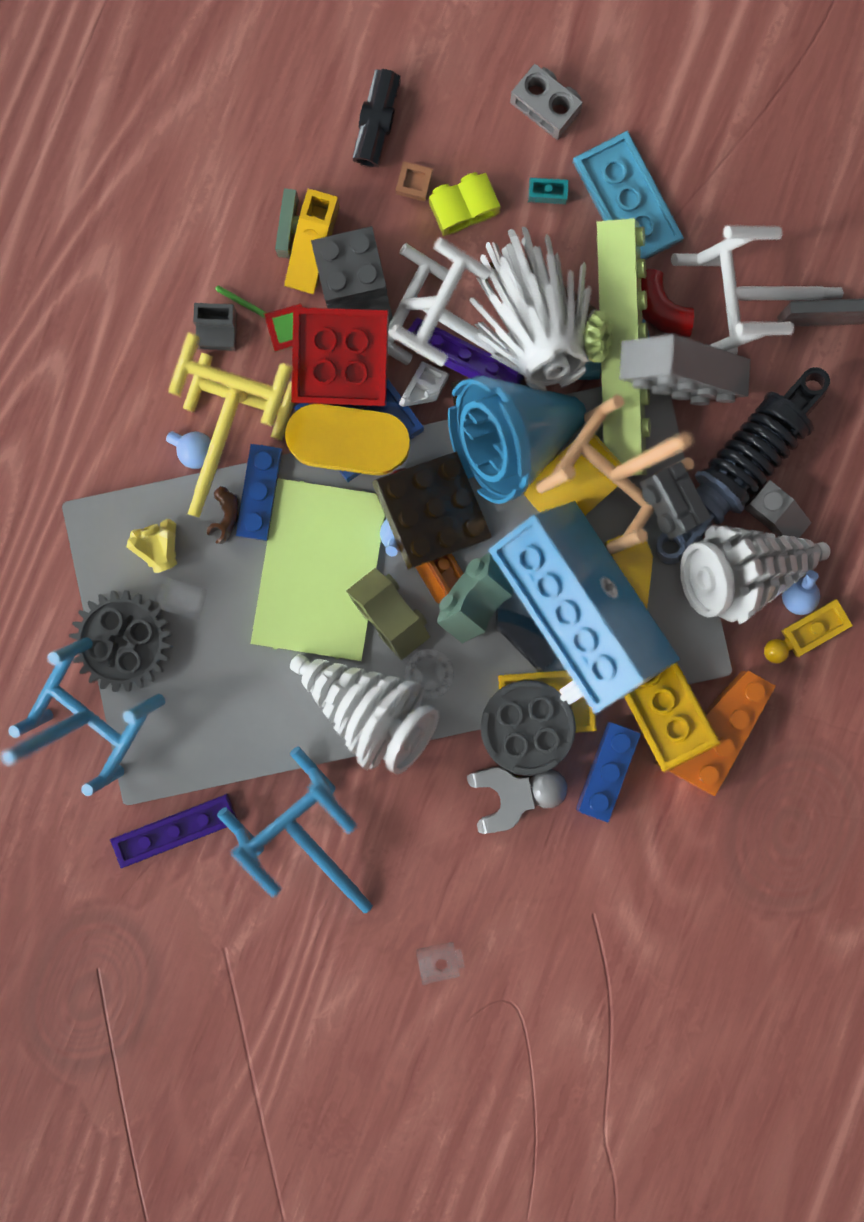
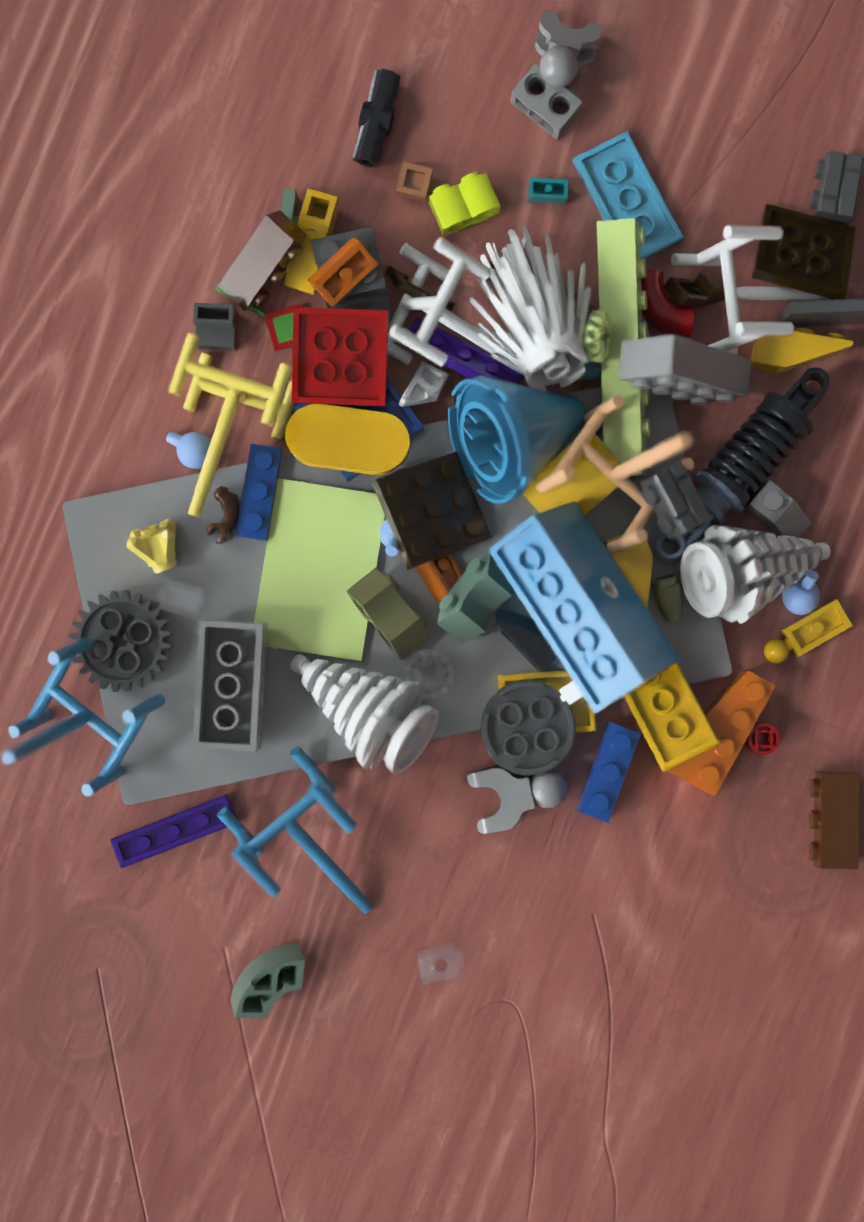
none -> light grey brick [192,620,268,752]
none -> brick [218,210,308,311]
none -> sand green brick [231,943,305,1018]
none -> orange slope [307,238,379,307]
none -> dark brown helmet [385,265,455,311]
none -> light grey piece [534,10,602,87]
none -> olive cone [652,574,684,622]
none -> dark brown slope [664,273,725,308]
none -> red wheel [744,723,780,755]
none -> yellow slope [750,328,854,373]
none -> dark brown plate [752,203,856,300]
none -> dark grey brick [809,151,864,225]
none -> reddish brown brick [809,772,860,869]

